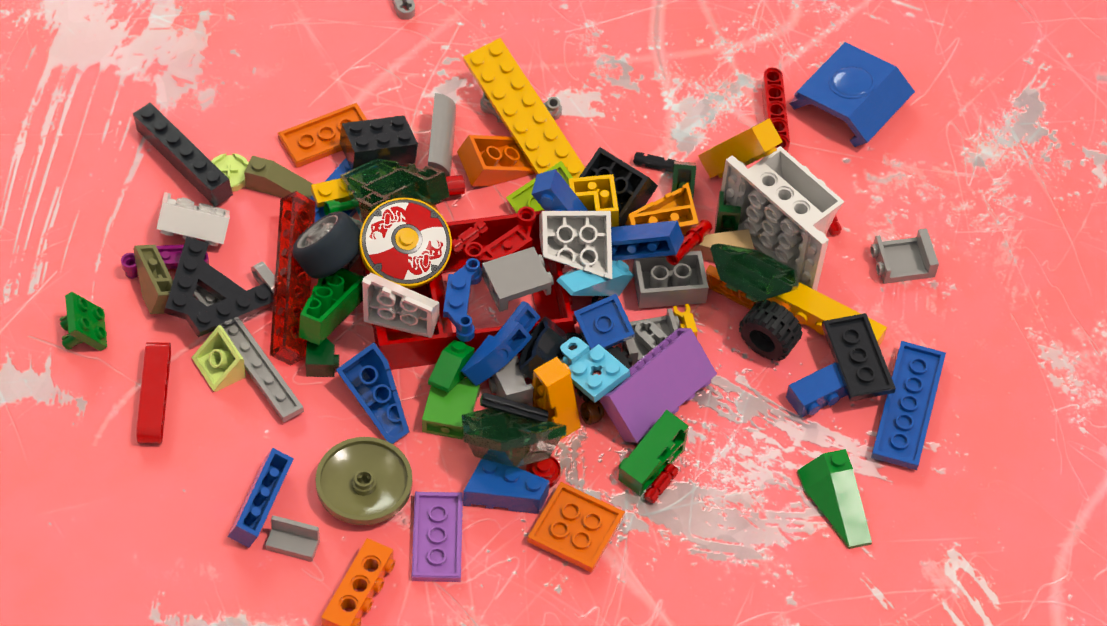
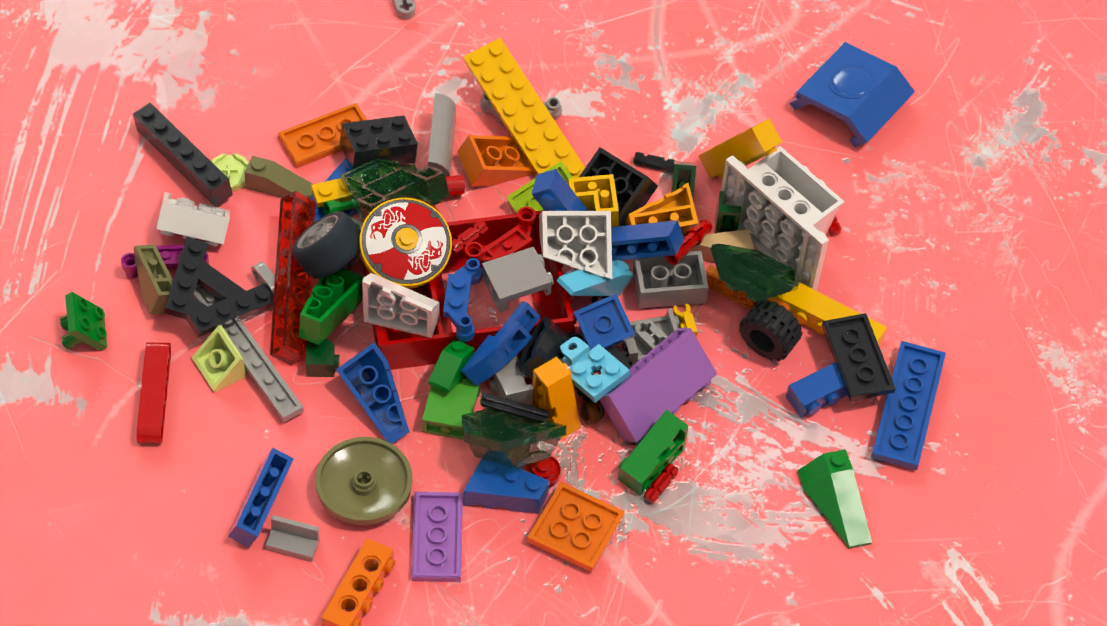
red beam [761,67,790,152] -> none
light grey panel [870,228,939,284] -> none

